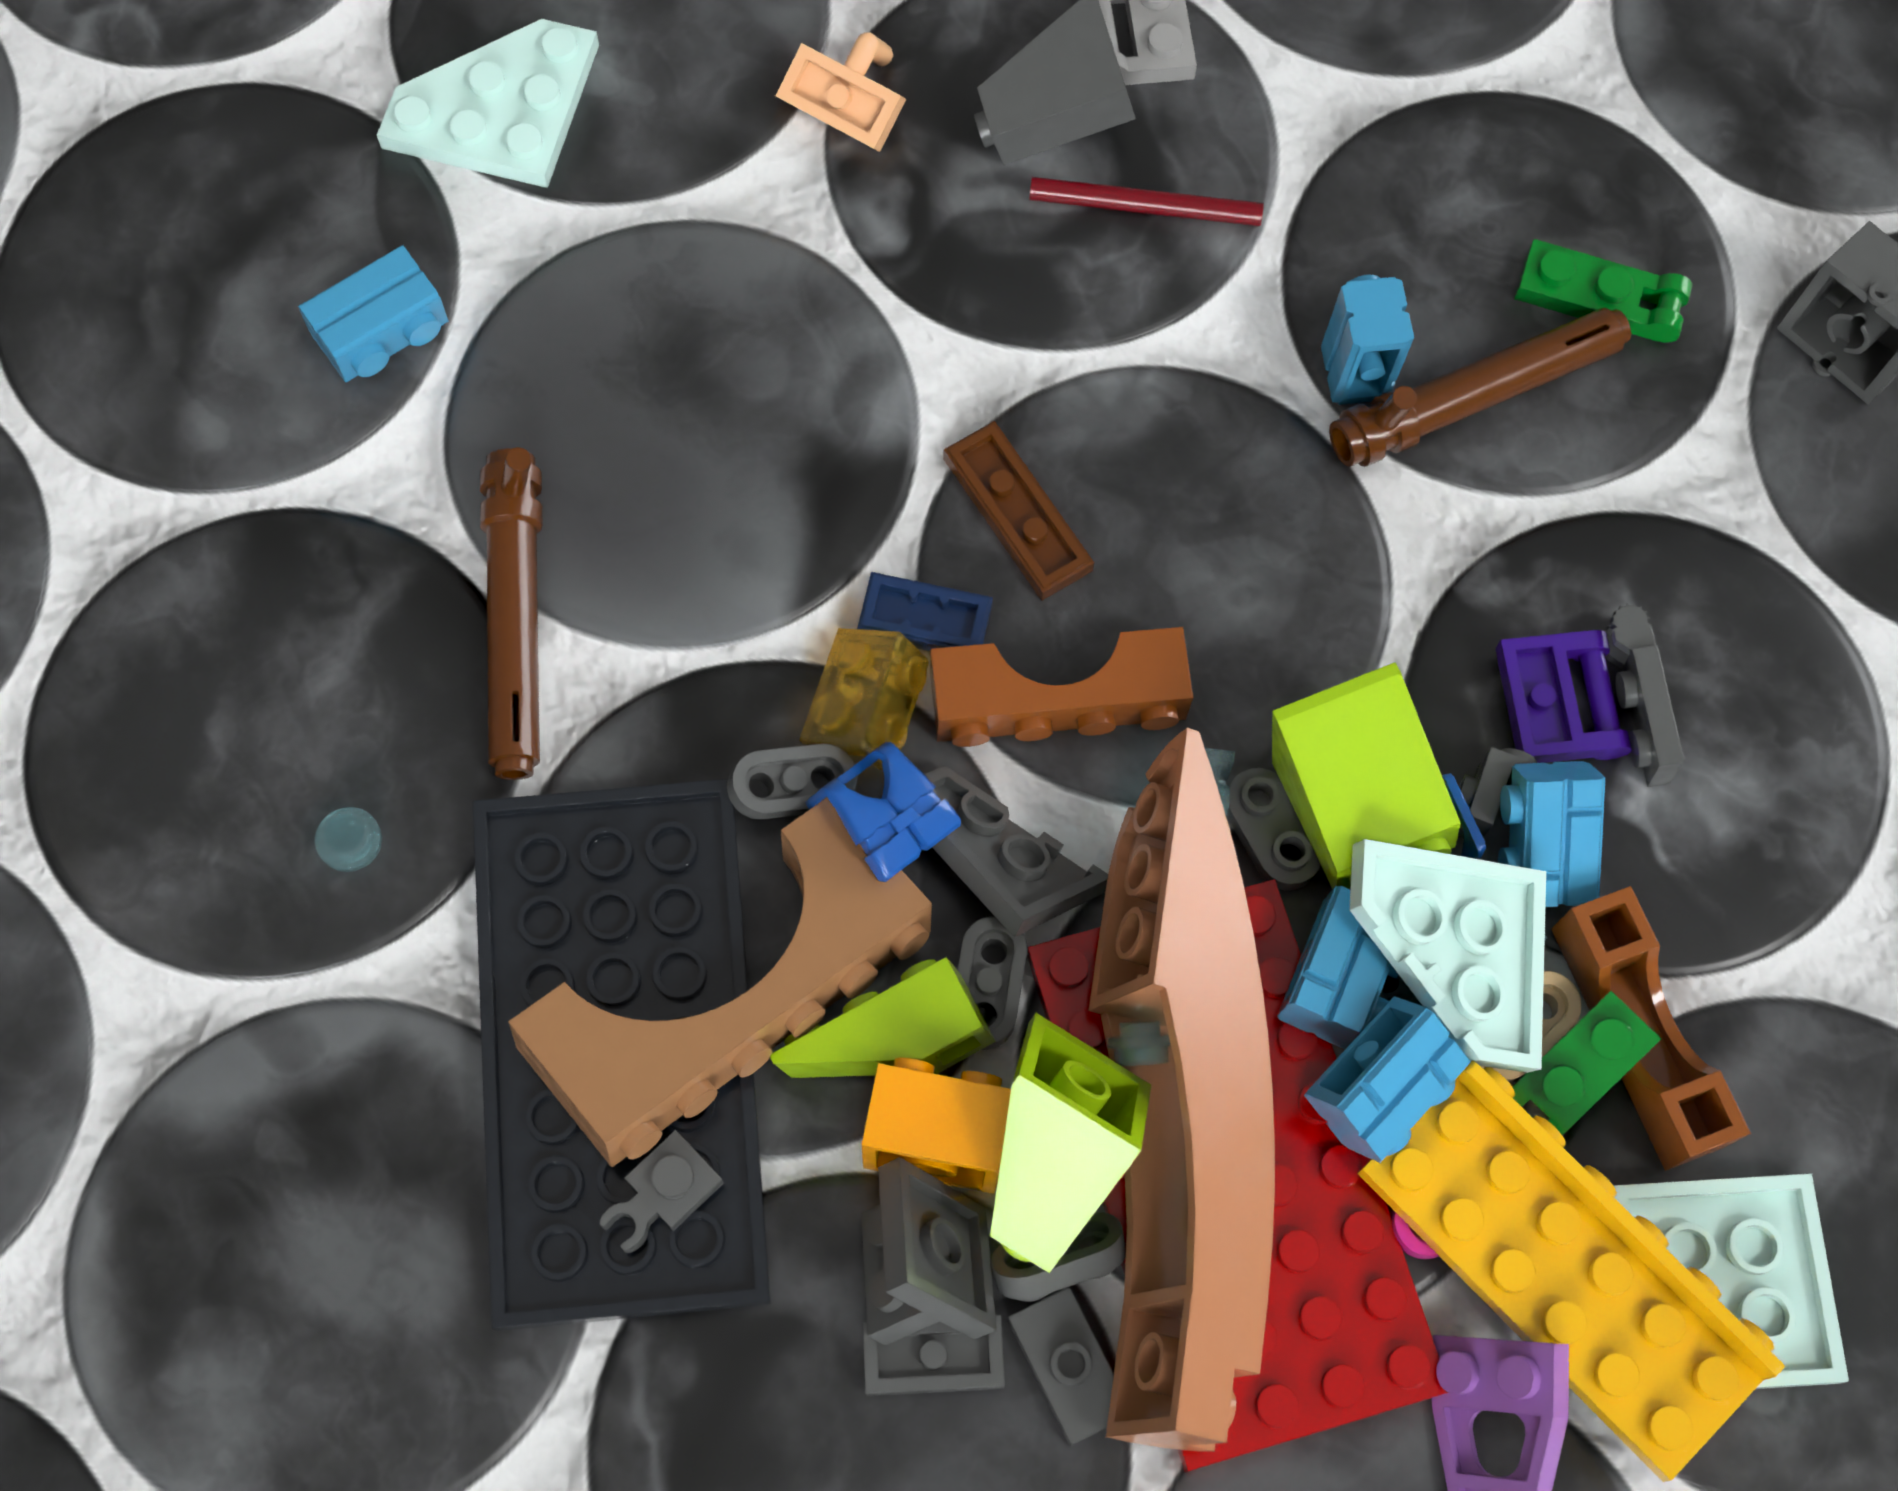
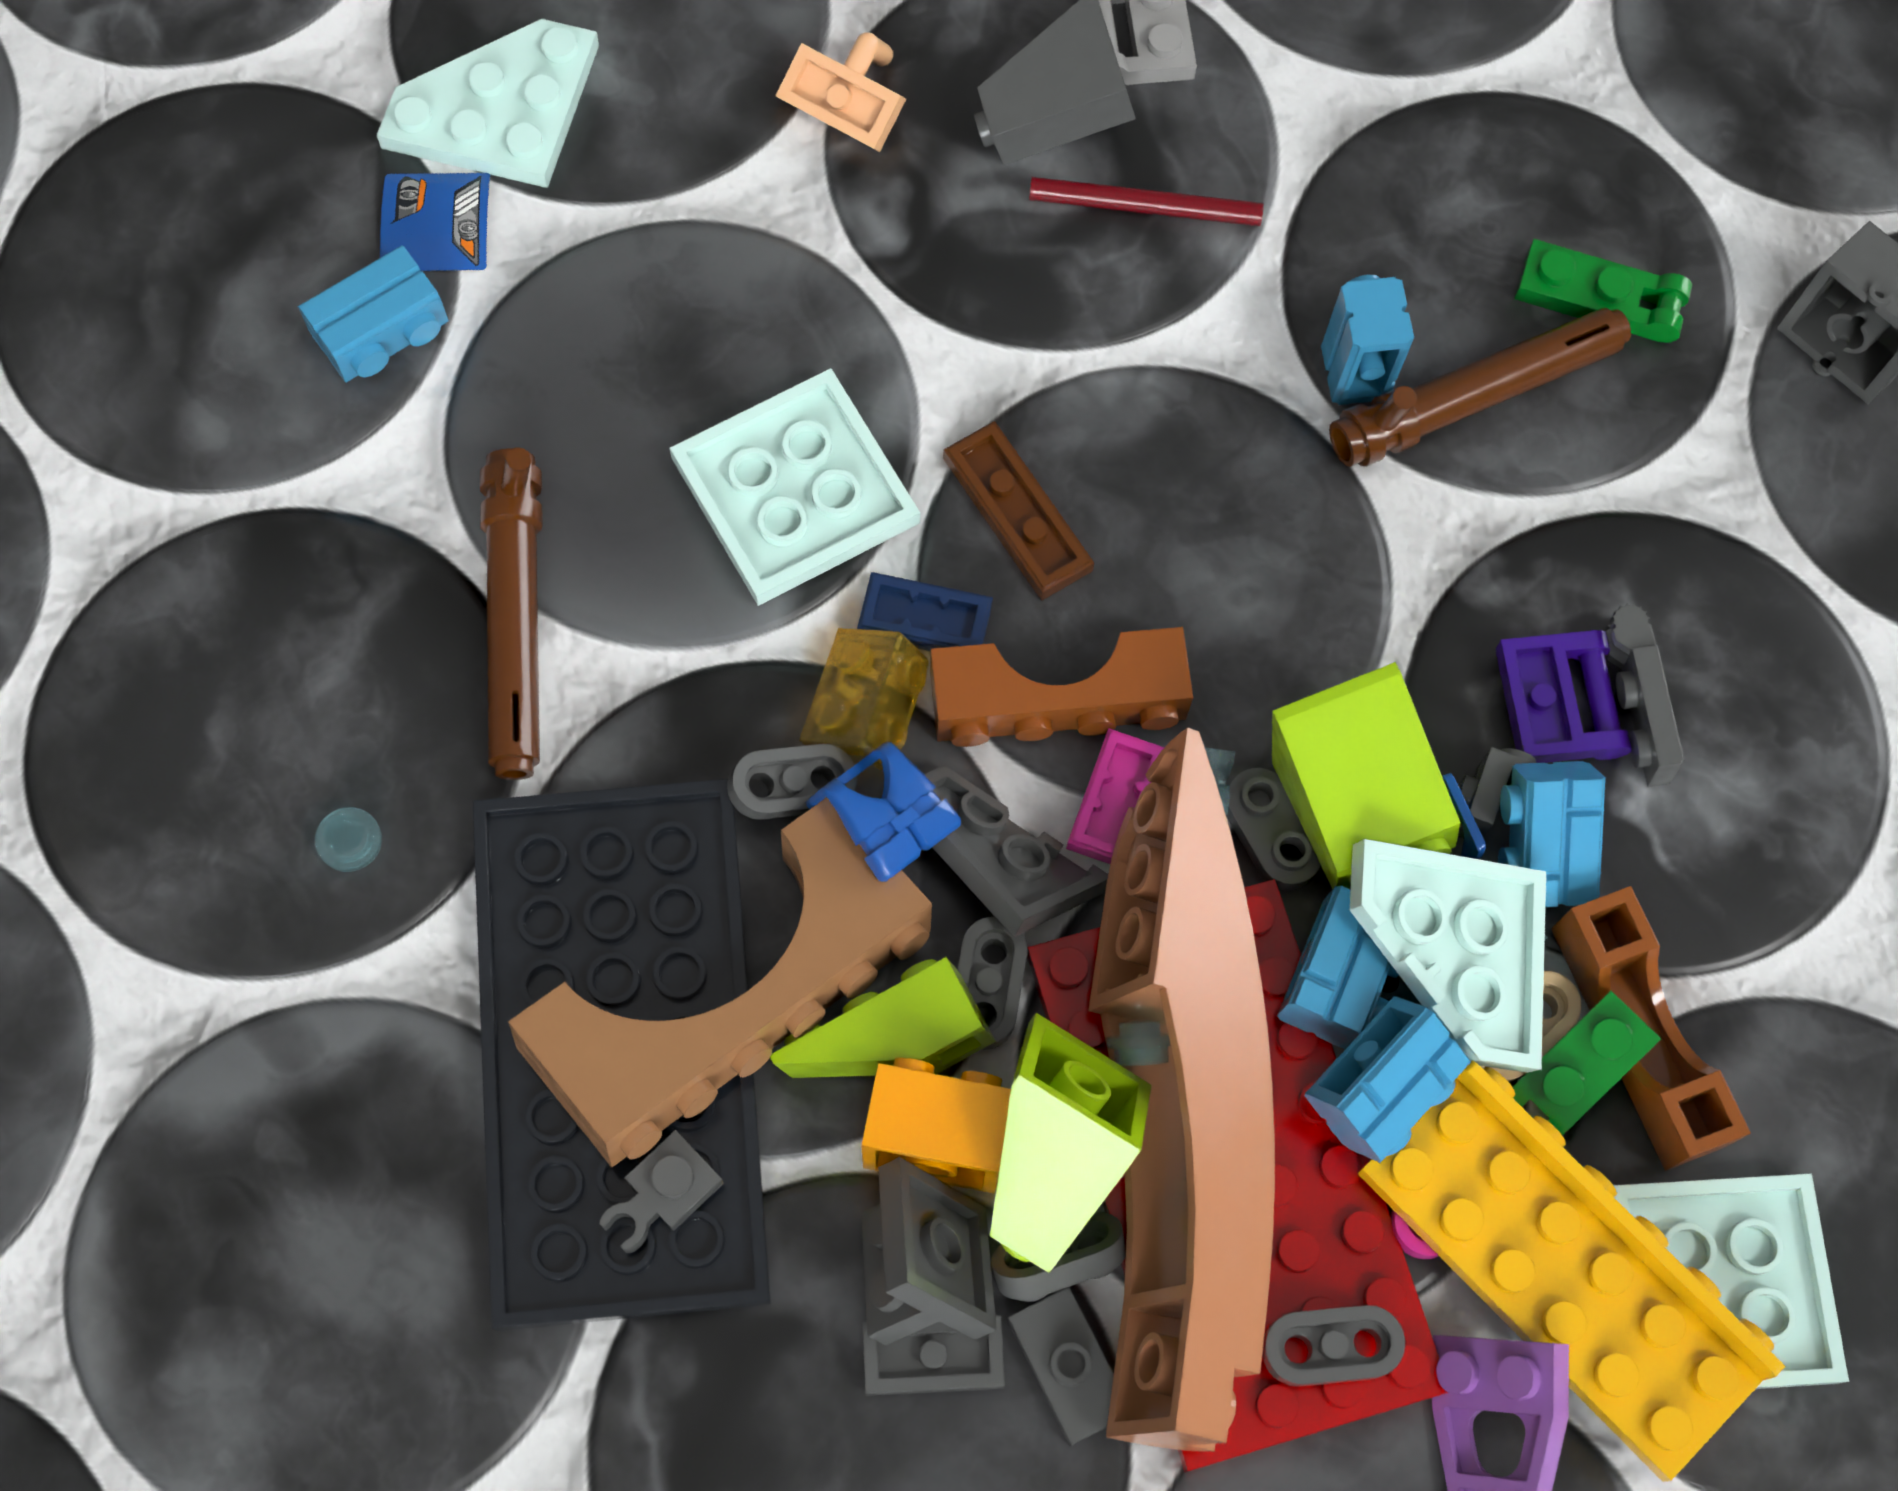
none -> blue sticker [380,173,490,271]
none -> light aqua plate [670,368,920,606]
none -> dark pink plate [1066,728,1165,864]
none -> dark grey plate [1262,1305,1405,1386]

